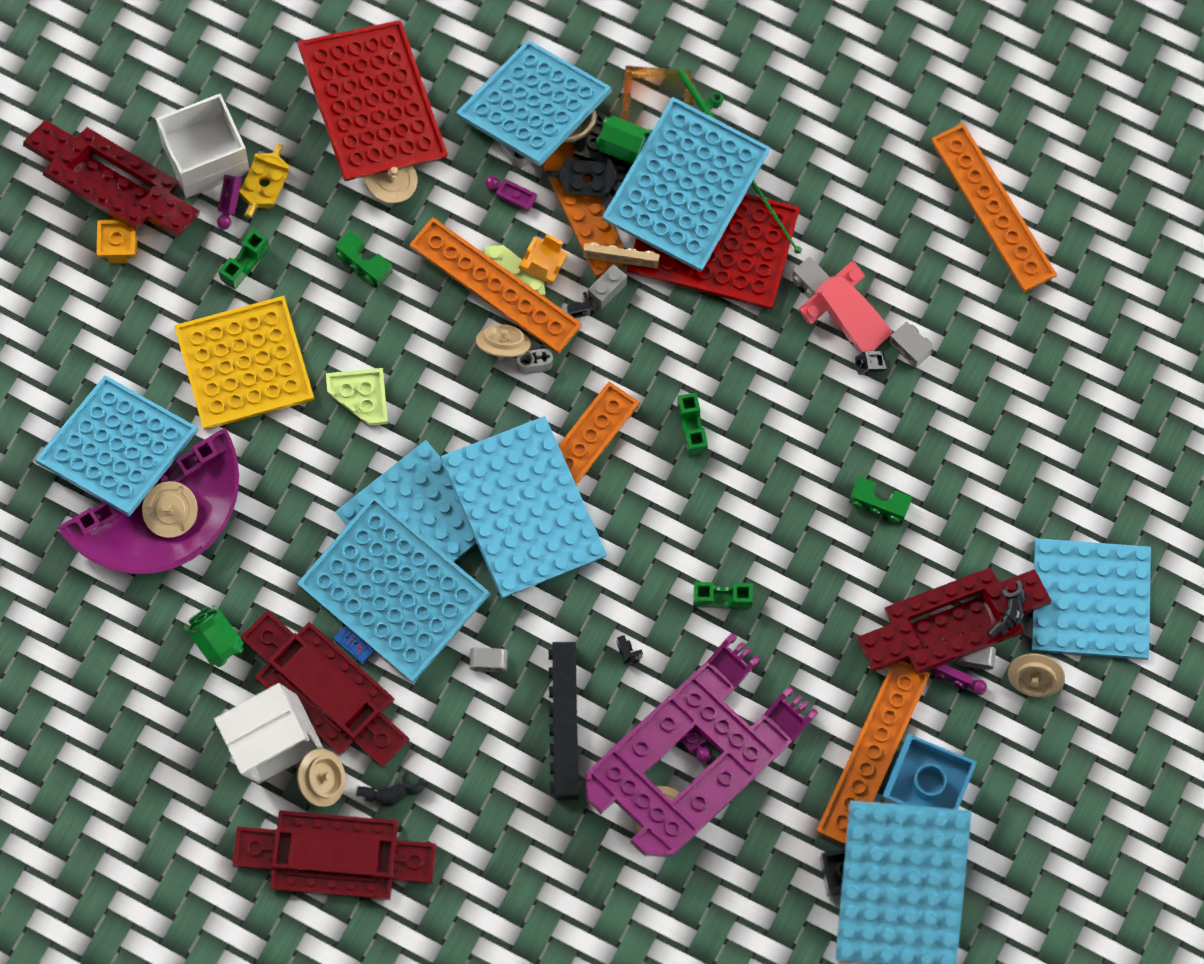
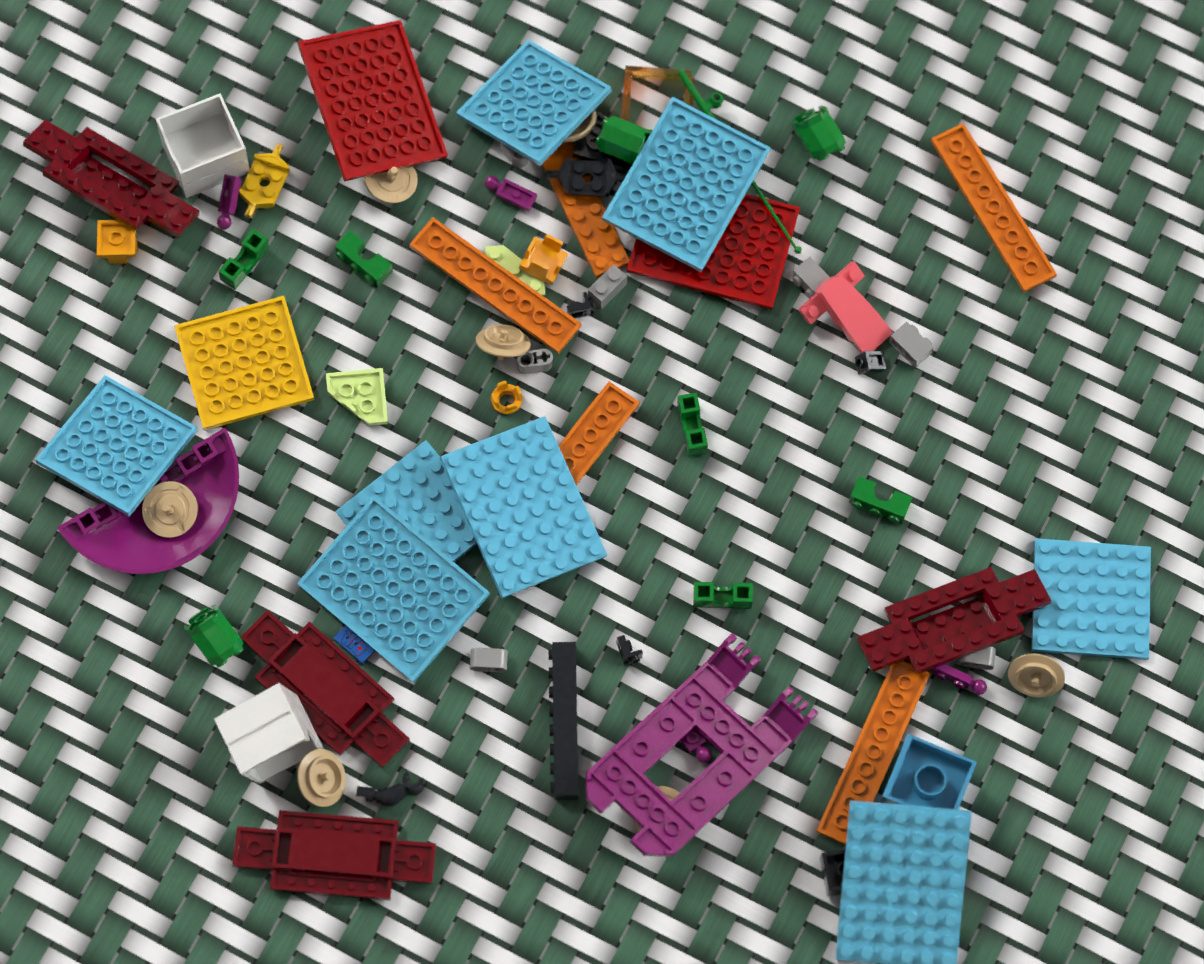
tan plate [583,242,659,269] -> none
black piece [986,580,1027,638] -> none
none -> light orange piece [491,381,522,414]
none -> green brick [790,106,846,161]

